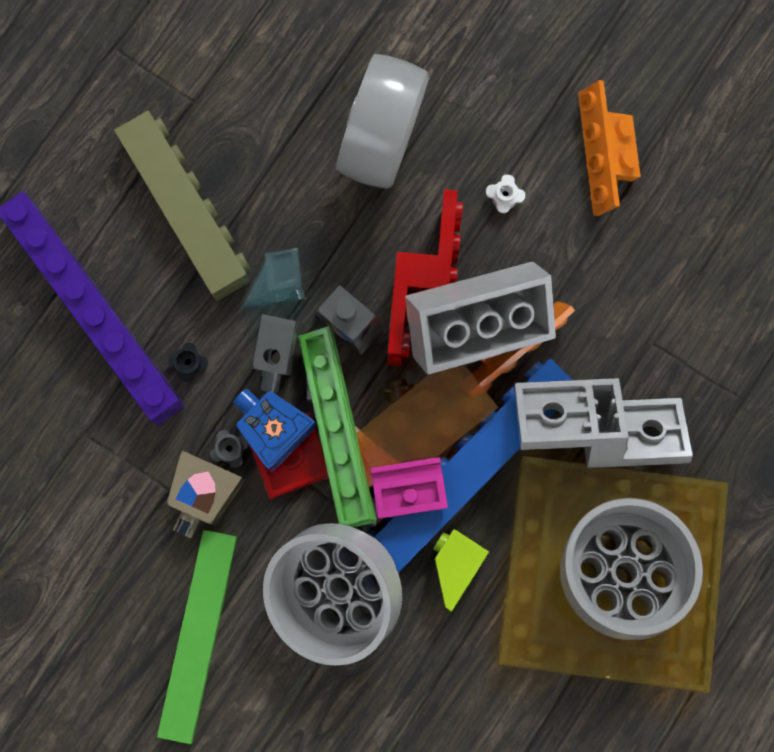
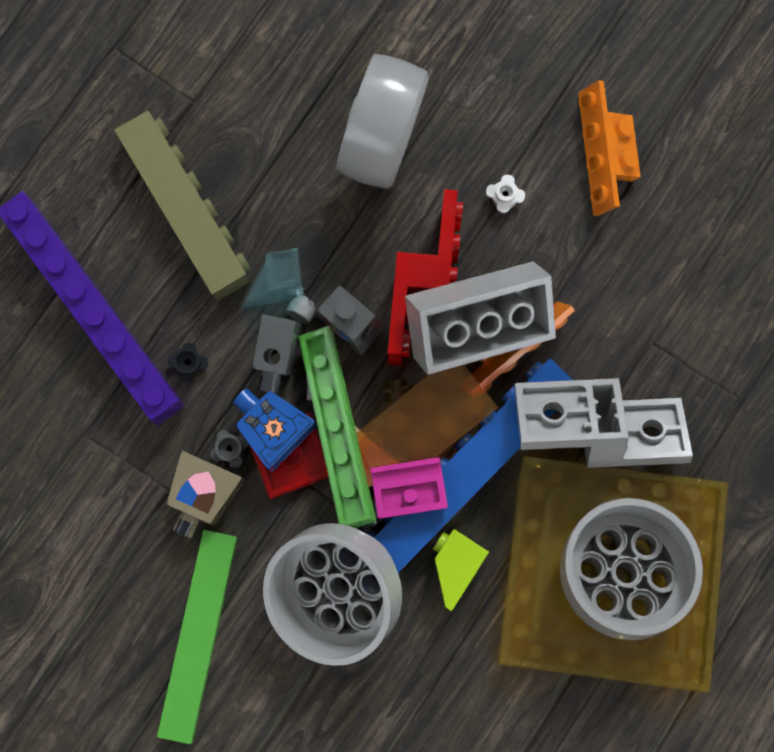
none -> light grey hinge [286,296,315,324]

